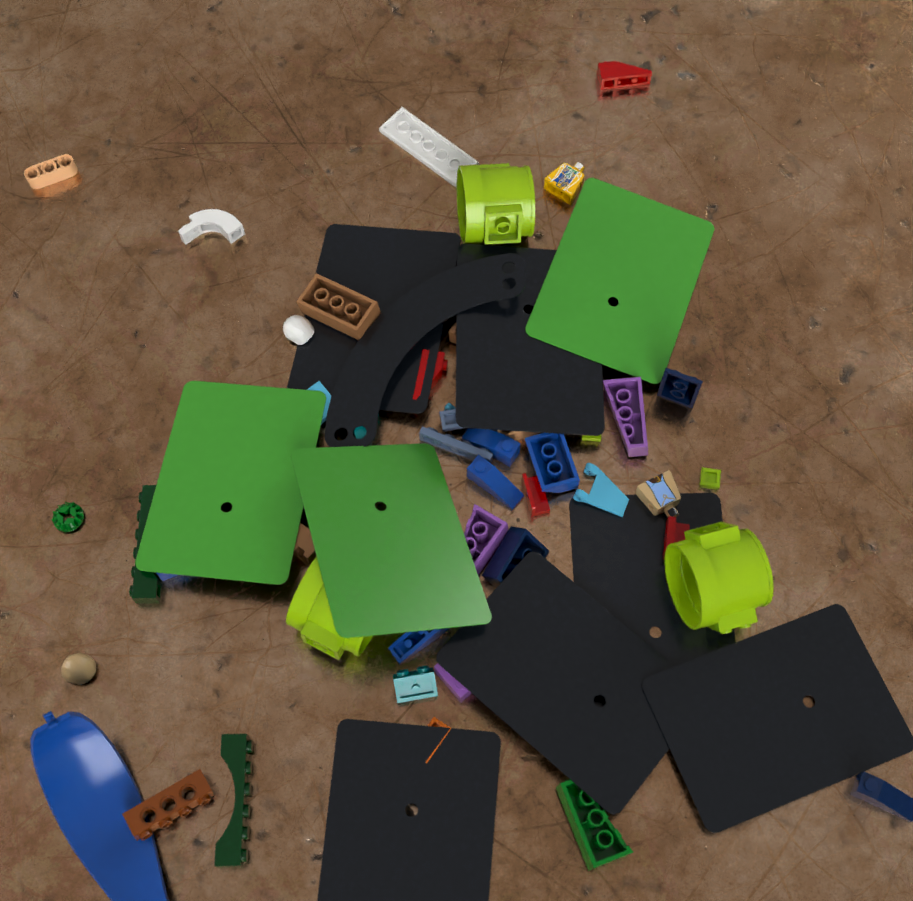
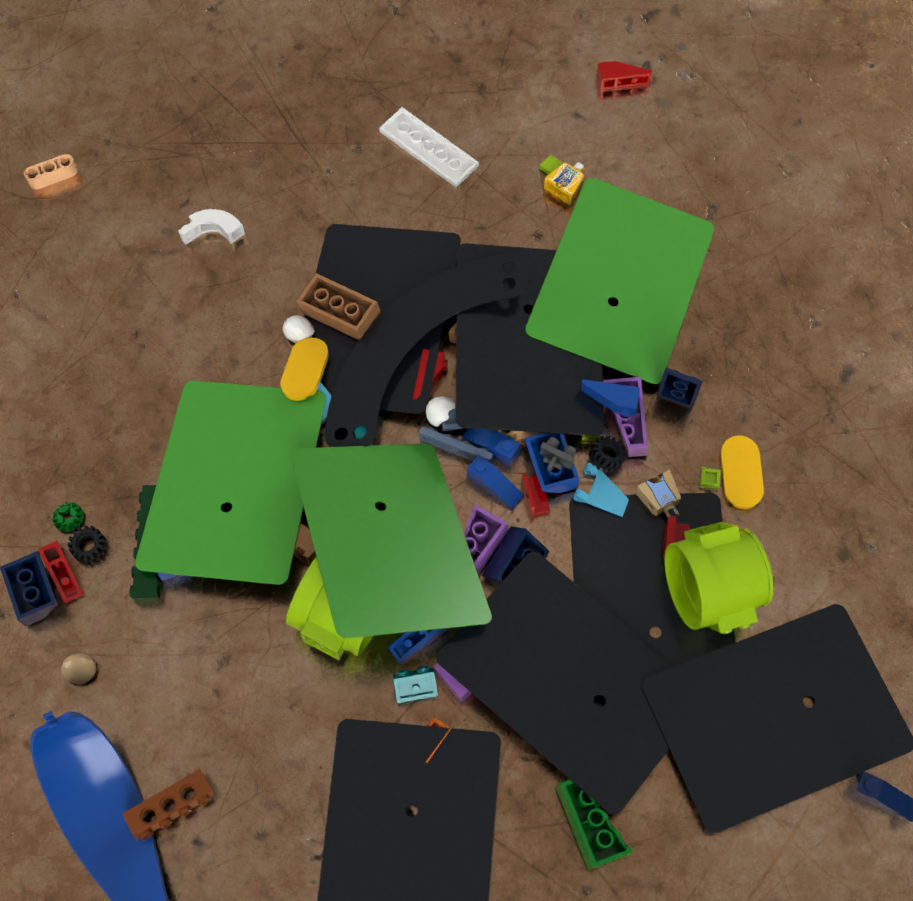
dark green arch [214,734,253,868] -> none
lime cylinder [456,163,535,245] -> none
none -> dark blue slope [0,551,58,626]
none -> red slope [38,540,83,603]
none -> black tyre [68,525,107,564]
none -> yellow tile [280,338,329,401]
none -> white hair [426,396,455,427]
none -> lime tile [539,154,563,175]
none -> dark grey hips [540,437,576,472]
none -> blue slope [581,379,640,417]
none -> black tyre [589,436,627,473]
none -> yellow tile [720,436,764,510]

